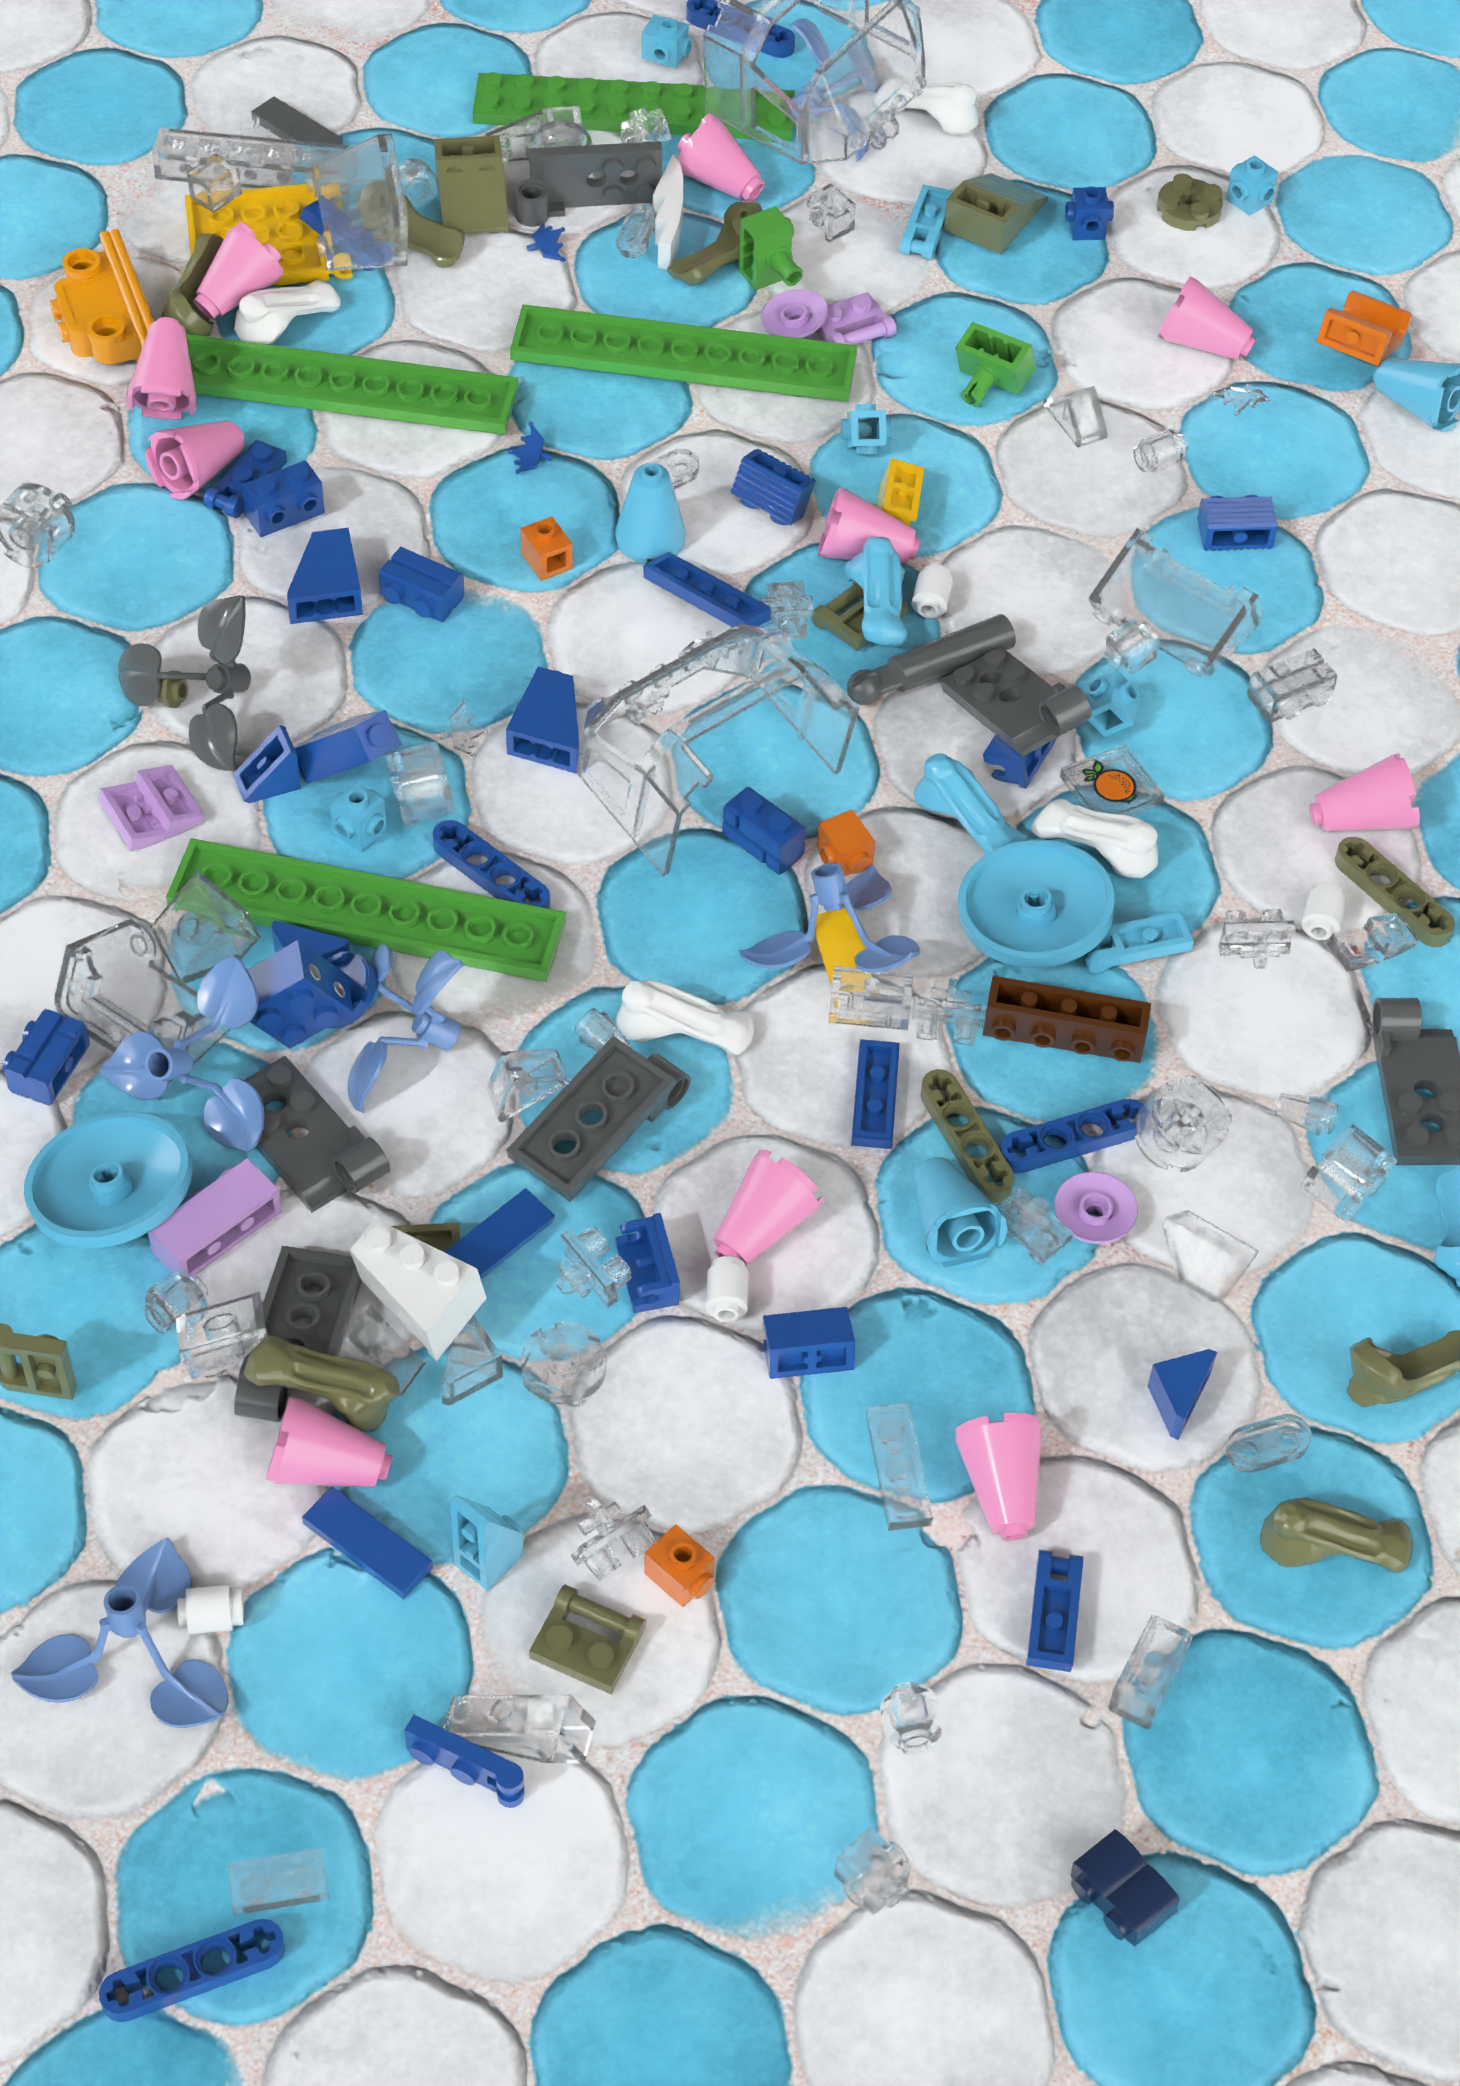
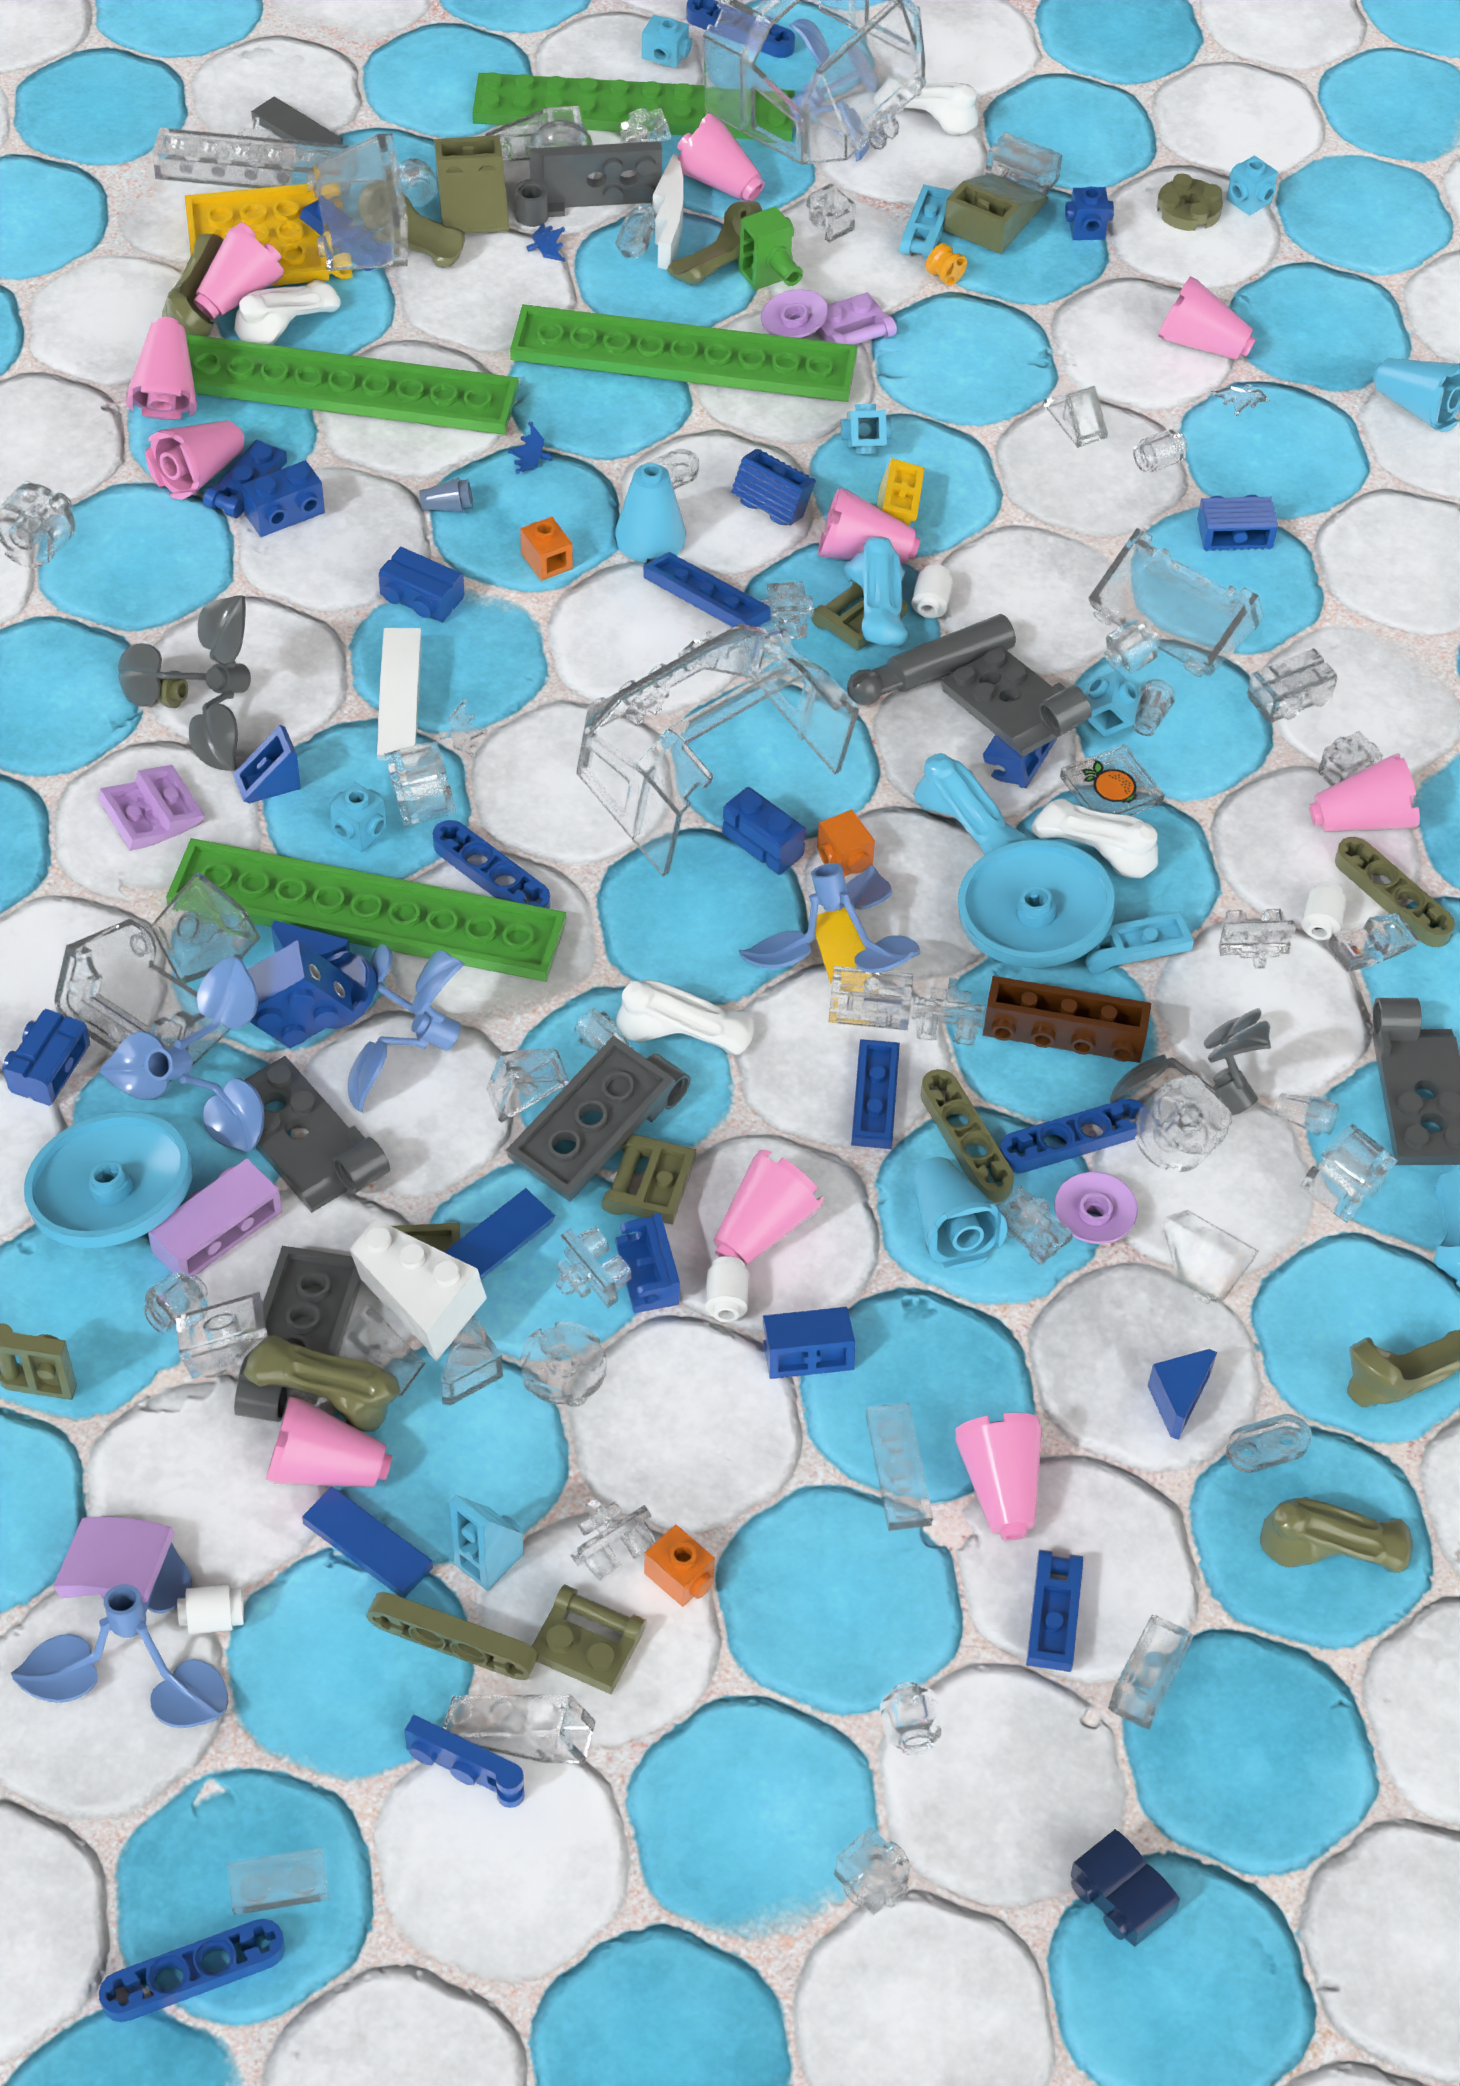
light orange brick [50,229,155,364] -> none
clear brick [187,153,242,213] -> none
blue slope [287,528,363,624] -> none
blue slope [294,710,402,783] -> none
blue slope [506,666,580,774] -> none
bright green brick [955,321,1036,407] -> none
orange panel [1316,290,1412,366] -> none
none -> lavender slope [53,1517,175,1603]
none -> olive beam [366,1592,539,1680]
none -> white slope [377,628,421,761]
none -> sand blue cone [419,477,473,512]
none -> olive plate [601,1134,696,1225]
none -> light orange wheel [925,243,967,286]
none -> clear brick [985,132,1063,195]
none -> dark grey plant [1110,1008,1271,1115]
none -> clear cone [1133,679,1175,736]
none -> clear brick [1318,731,1383,786]

